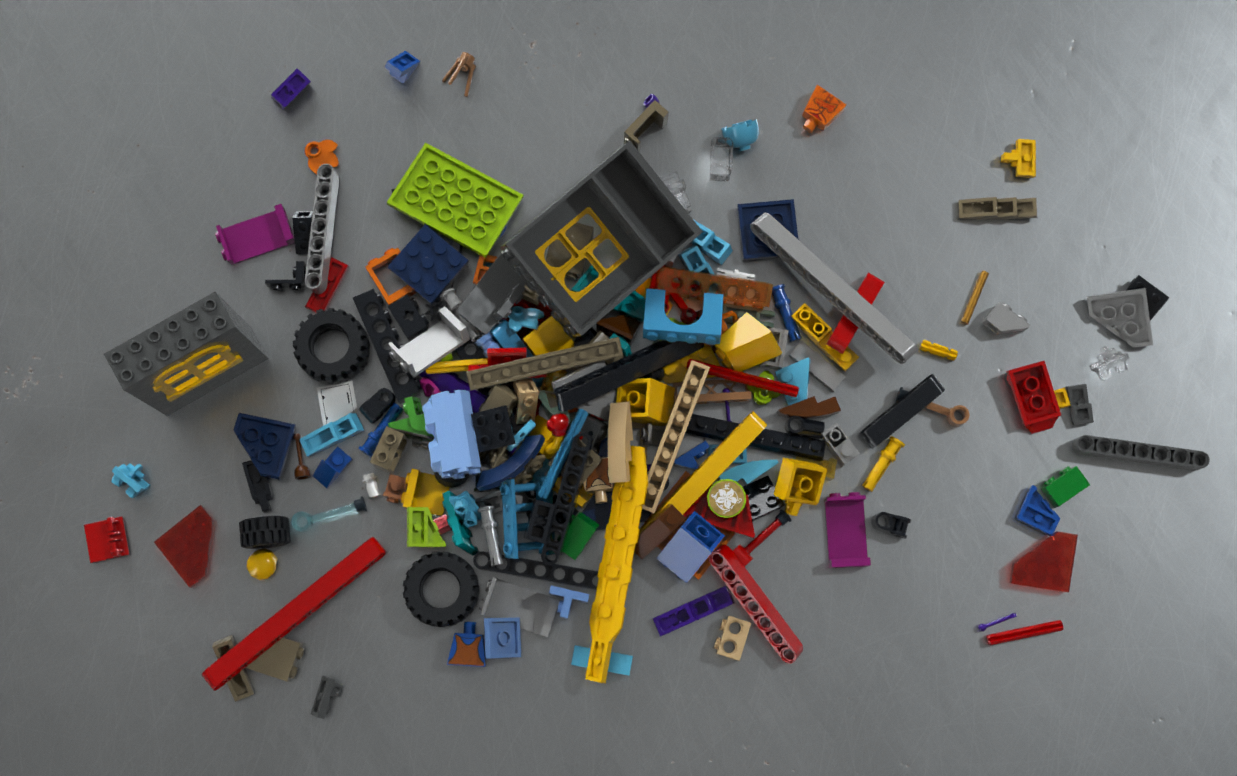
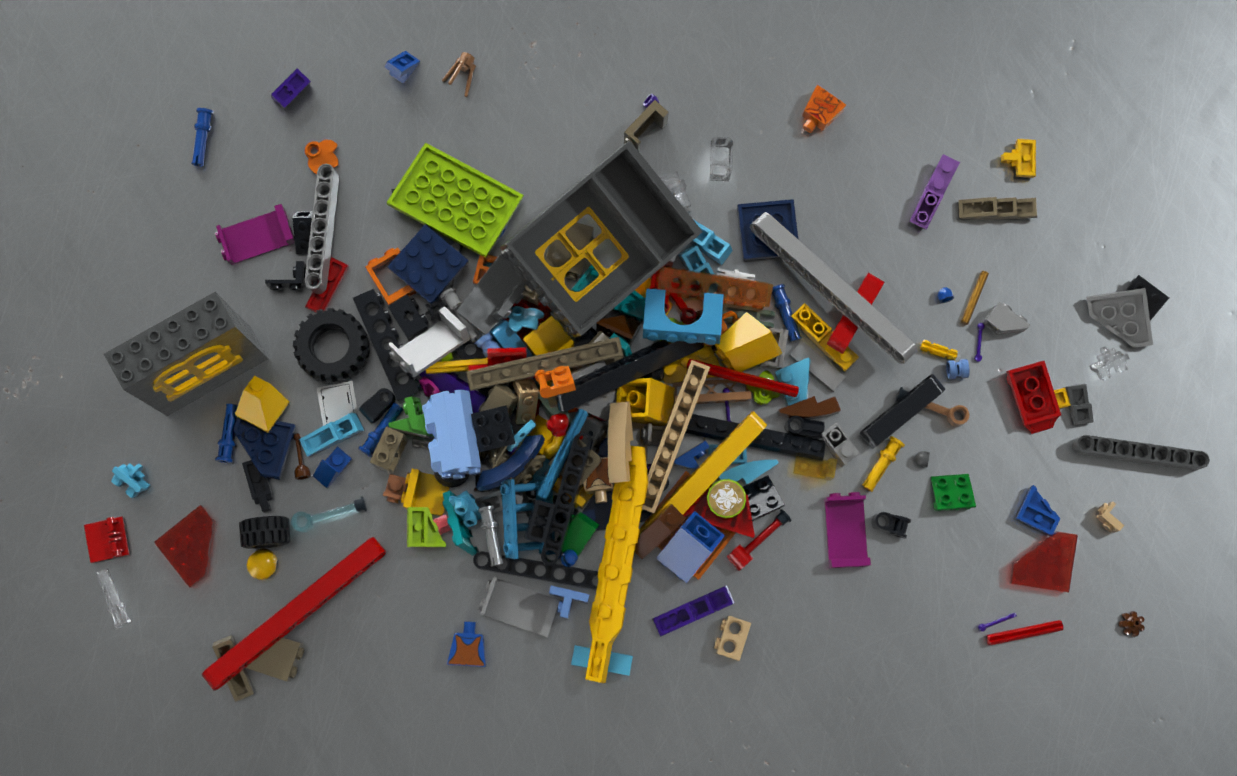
dark grey hinge [311,676,343,719] -> none
white pin [362,473,381,499] -> none
black tyre [403,551,479,627] -> none
medium blue bracket [484,617,521,659] -> none
red beam [709,544,803,664] -> none
medium azure cylinder [721,119,759,151] -> none
yellow hinge [773,458,827,516] -> none
green brick [1041,466,1090,508] -> none
none -> clear pin [96,569,132,629]
none -> blue pin [191,108,214,166]
none -> blue pin [215,404,238,463]
none -> yellow slope [235,375,289,433]
none -> orange plate [535,366,576,398]
none -> blue hinge [561,550,578,567]
none -> medium lavender slope [909,154,960,230]
none -> dark grey hinge [916,451,930,467]
none -> green hinge [930,474,976,511]
none -> blue hinge [938,287,954,303]
none -> medium blue wheel [946,359,970,380]
none -> dark purple hinge [974,323,985,362]
none -> tan bracket [1096,502,1125,533]
none -> reddish brown plant [1119,611,1145,637]

